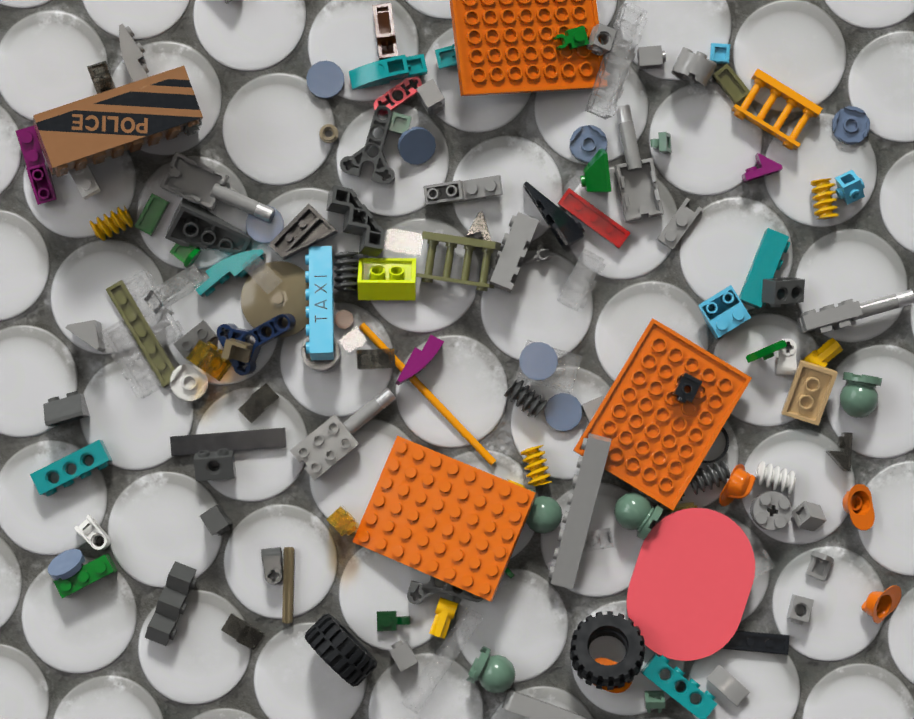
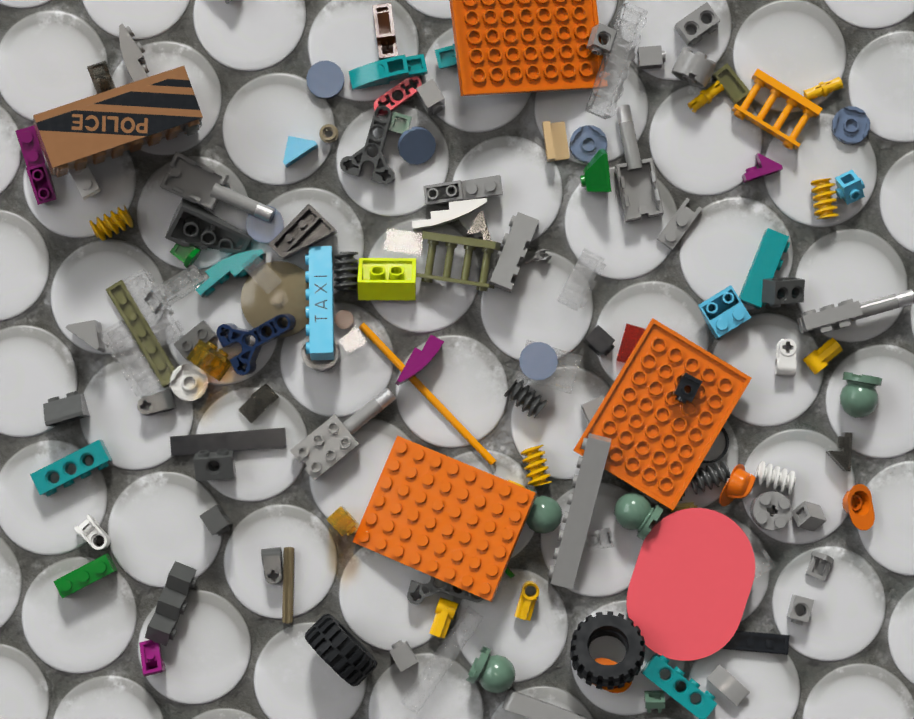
sand blue tile [48,549,85,580] -> none
green tile [134,193,169,236] -> none
dark tan panel [221,338,253,363] -> none
clear smoke slope [221,613,264,650] -> none
dark grey brick [326,185,385,257] -> none
clear smoke slope [356,348,395,370] -> none
dark green plate [377,611,410,631] -> none
black wedge [523,182,585,250] -> none
sand blue tile [544,393,583,431] -> none
green plate [554,26,589,50] -> none
red plate [557,188,630,249] -> none
sand green tile [650,132,672,154] -> none
medium azure tile [710,43,730,64] -> none
green plate [746,340,787,363] -> none
tan plate [781,360,838,426] -> none
orange piece [861,585,901,624] -> none
none -> dark grey piece [137,389,176,416]
none -> magenta slope [139,640,166,677]
none -> medium azure slope [283,136,318,168]
none -> white slope [412,198,487,231]
none -> yellow piece [514,581,539,621]
none -> tan panel [542,121,570,162]
none -> black brick [583,325,615,357]
none -> clear red tile [616,324,645,363]
none -> light grey brick [674,2,720,46]
none -> yellow pin [687,80,725,113]
none -> yellow pin [803,77,843,101]

